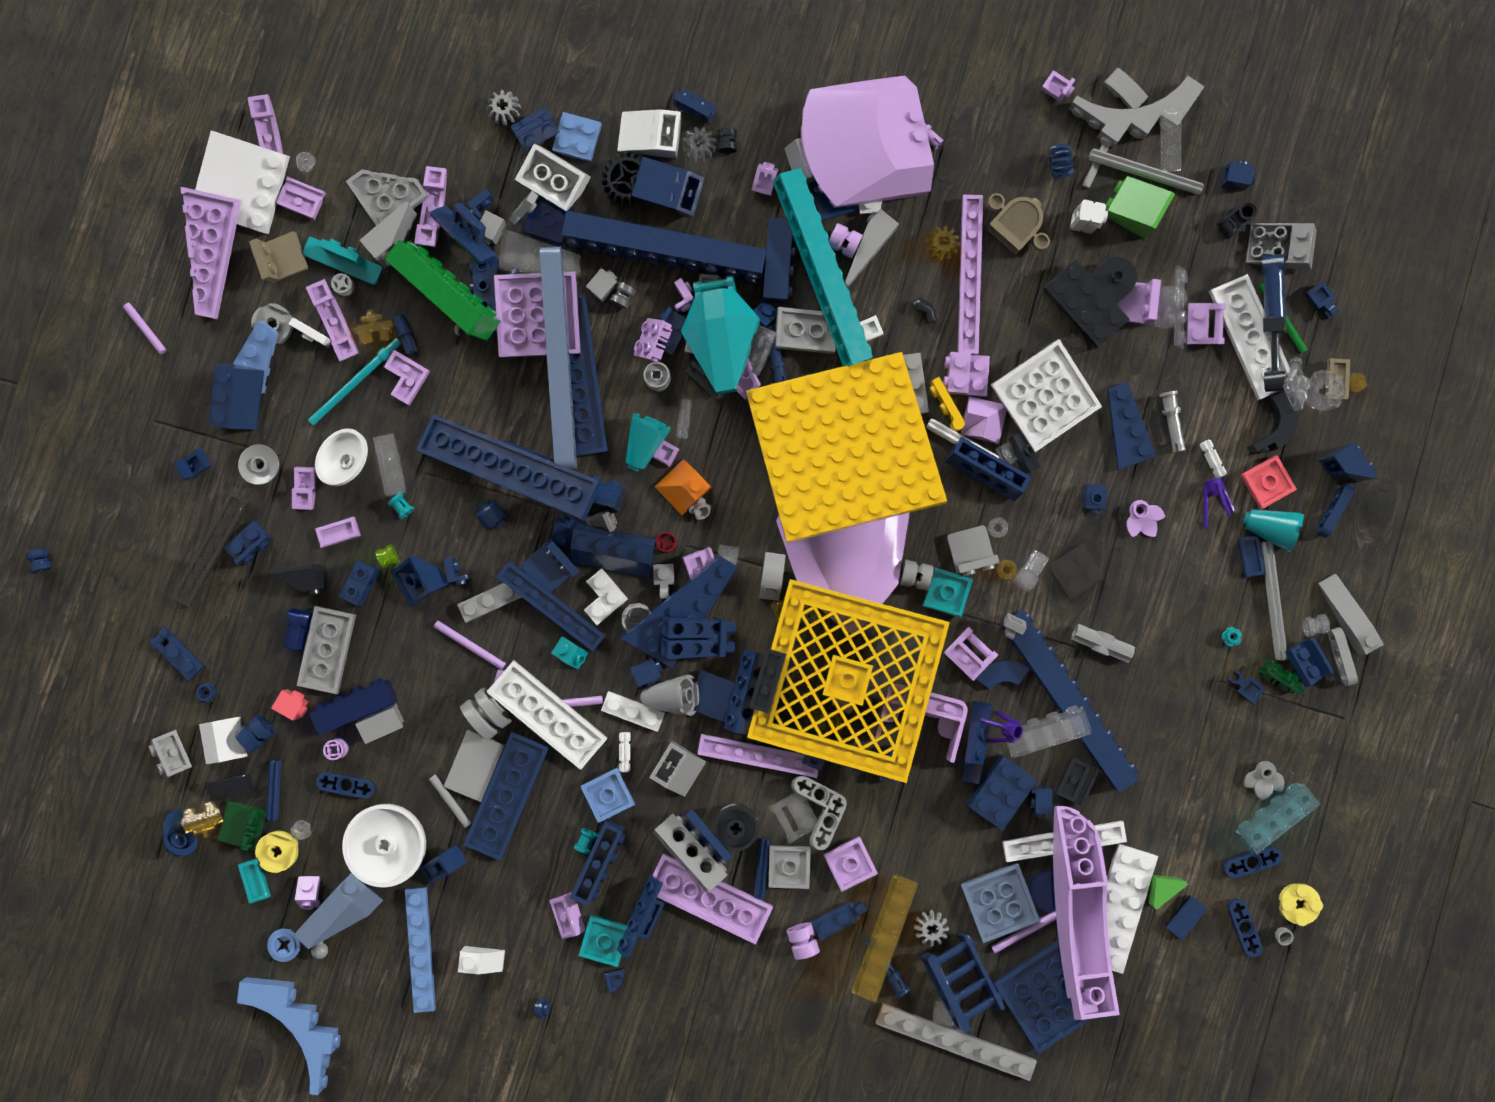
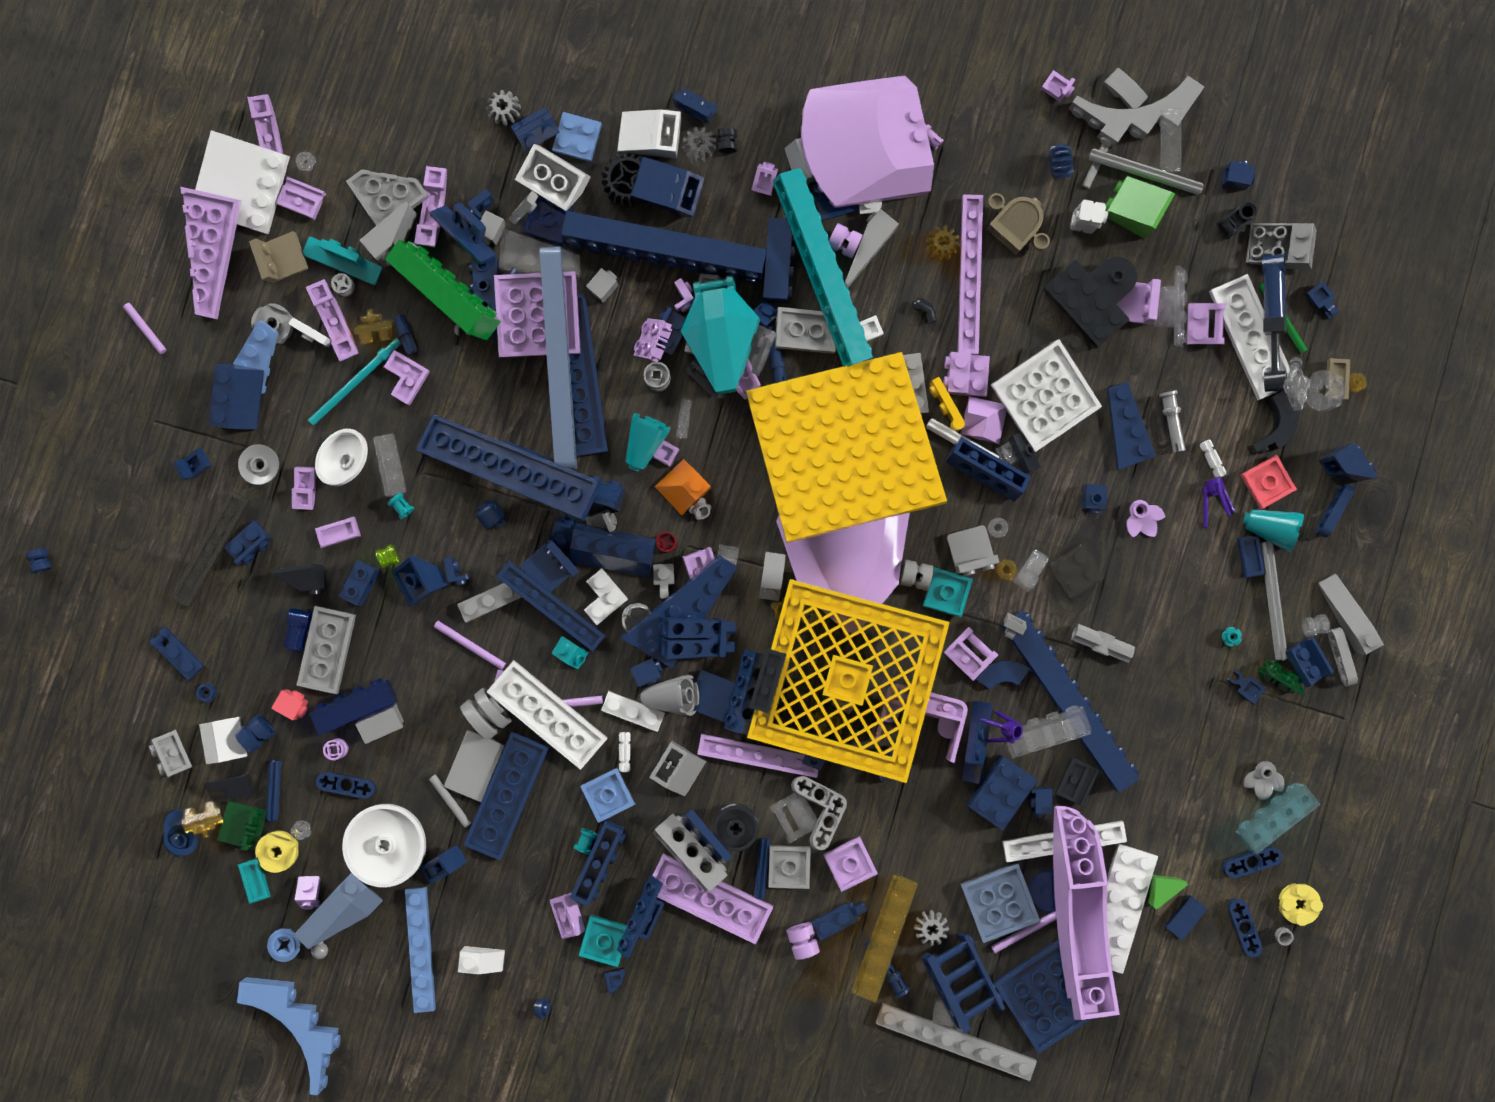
flat silver wheel [610,282,636,309] -> none

